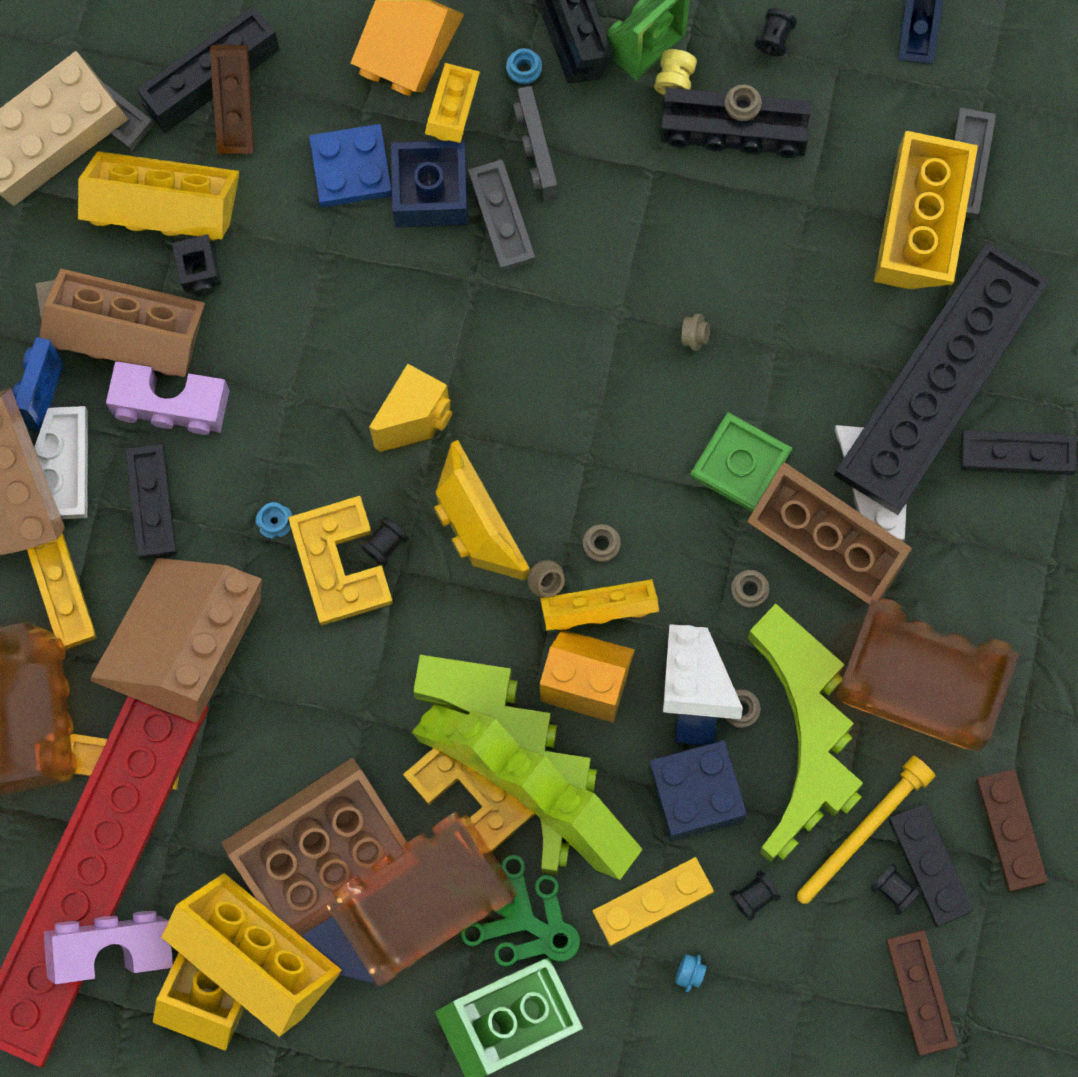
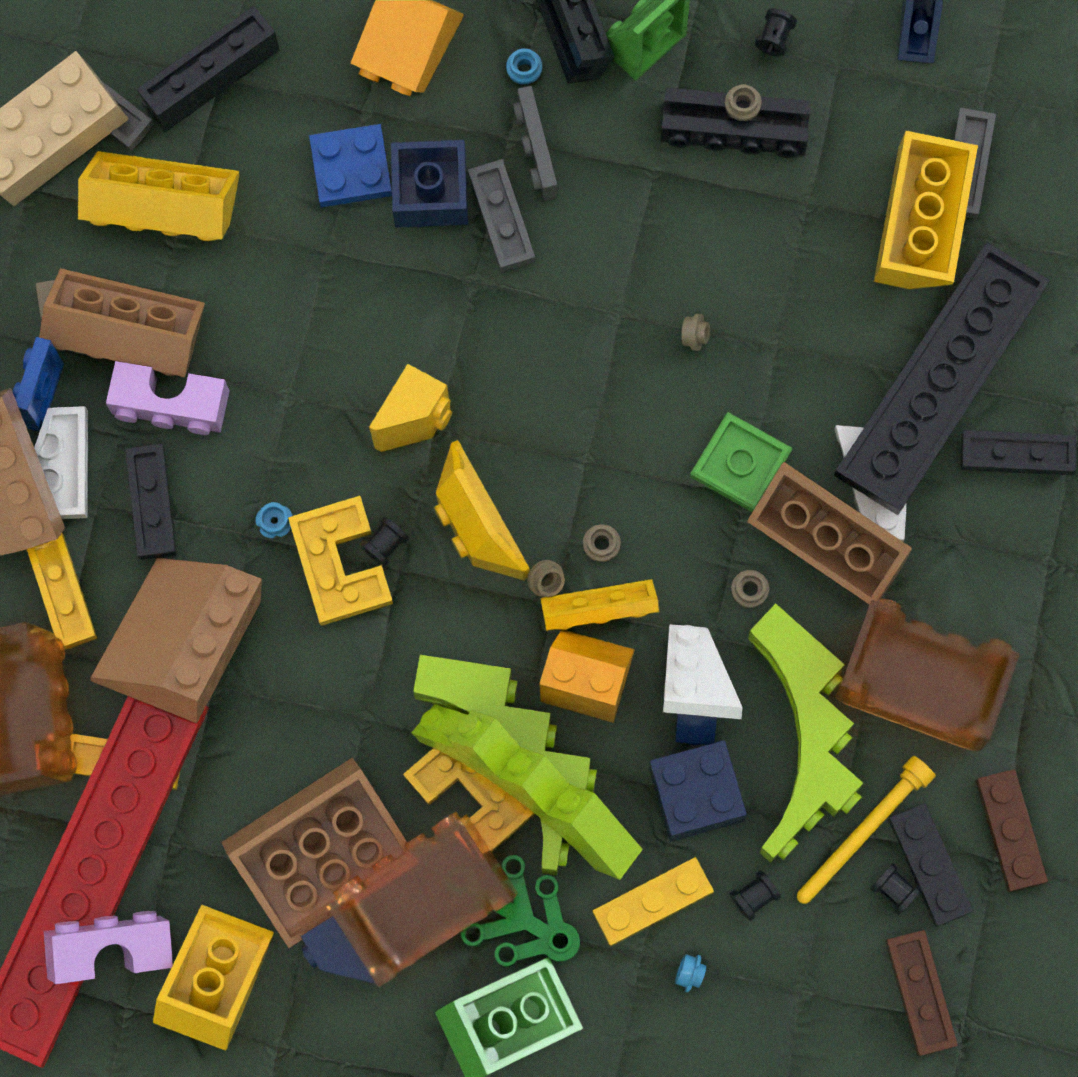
yellow slope [161,873,342,1037] -> none
black brick [172,235,222,296] -> none
reddish brown plate [210,45,255,154] -> none
yellow plate [425,63,480,143] -> none
light yellow wheel [654,49,697,95] -> none
dark tan plate [725,690,761,728] -> none

